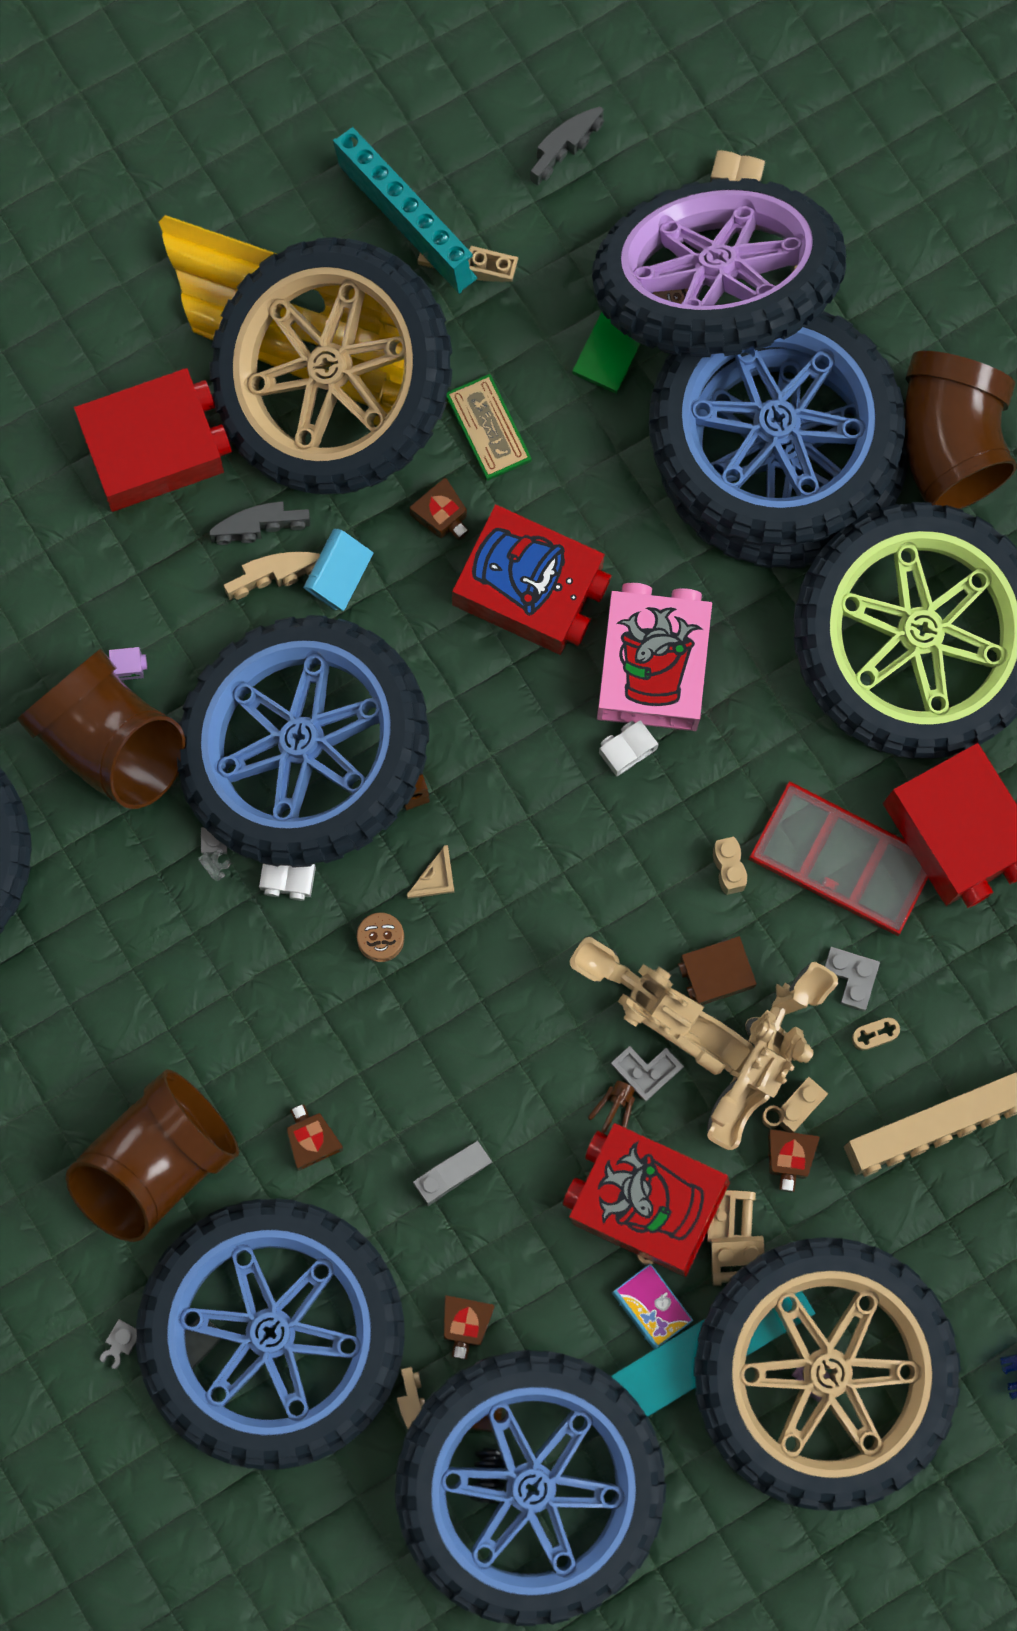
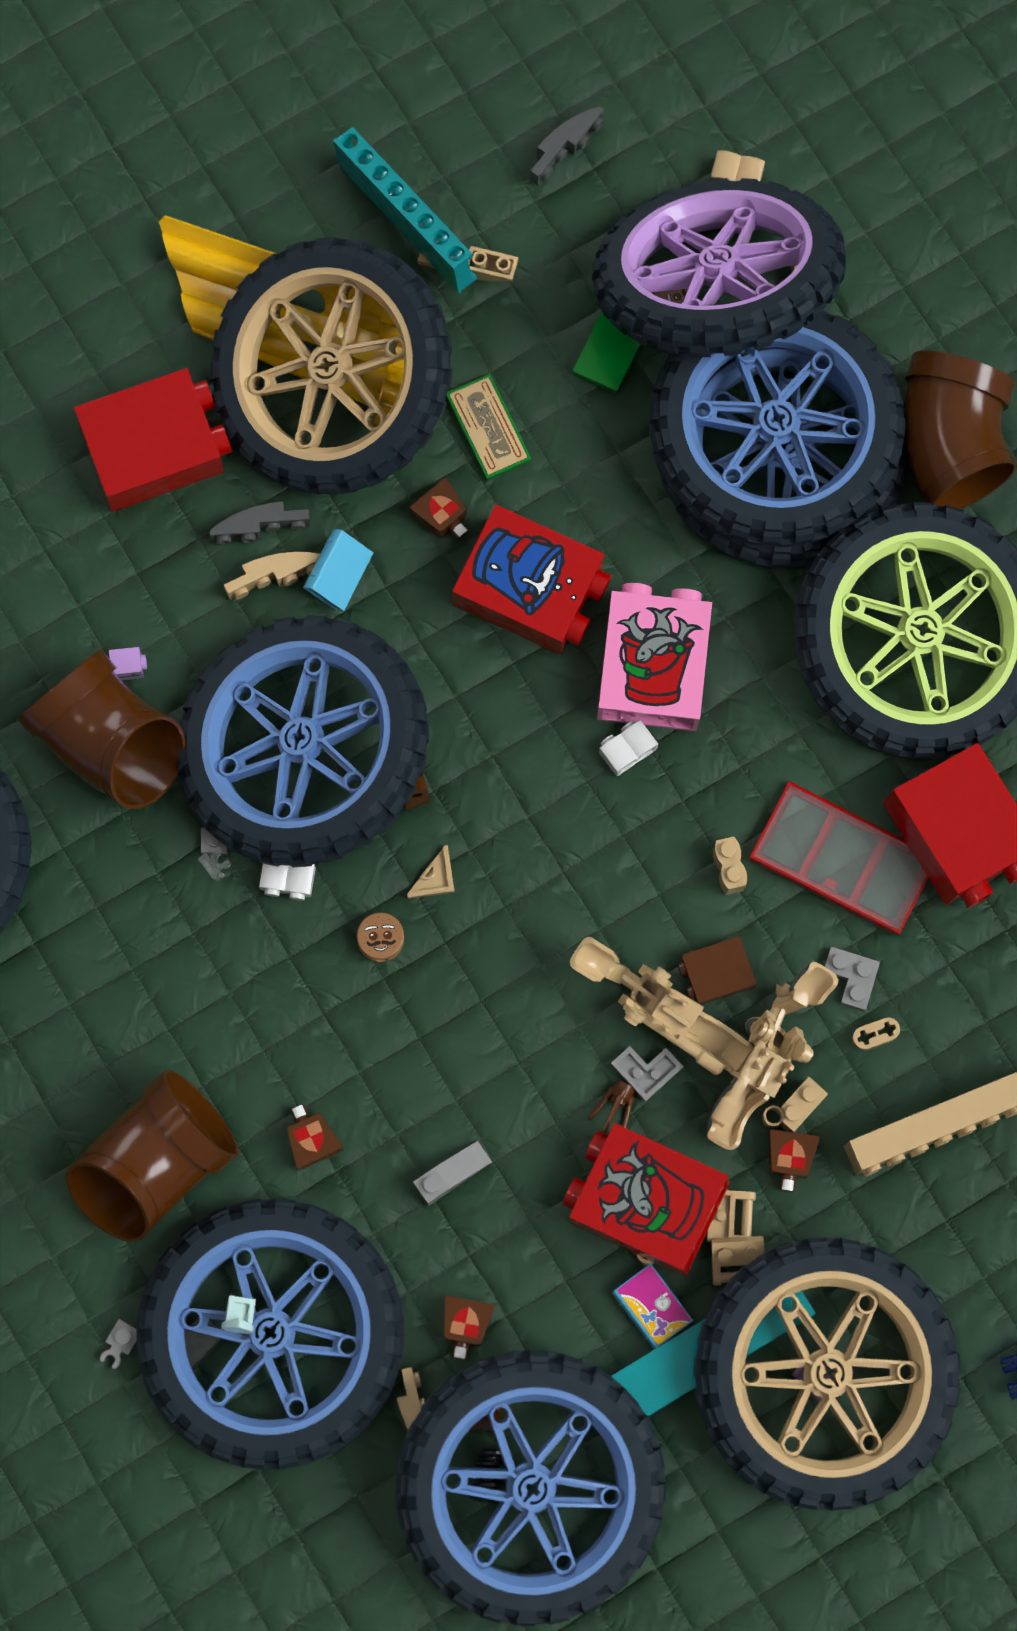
none -> light aqua tile [221,1296,256,1334]

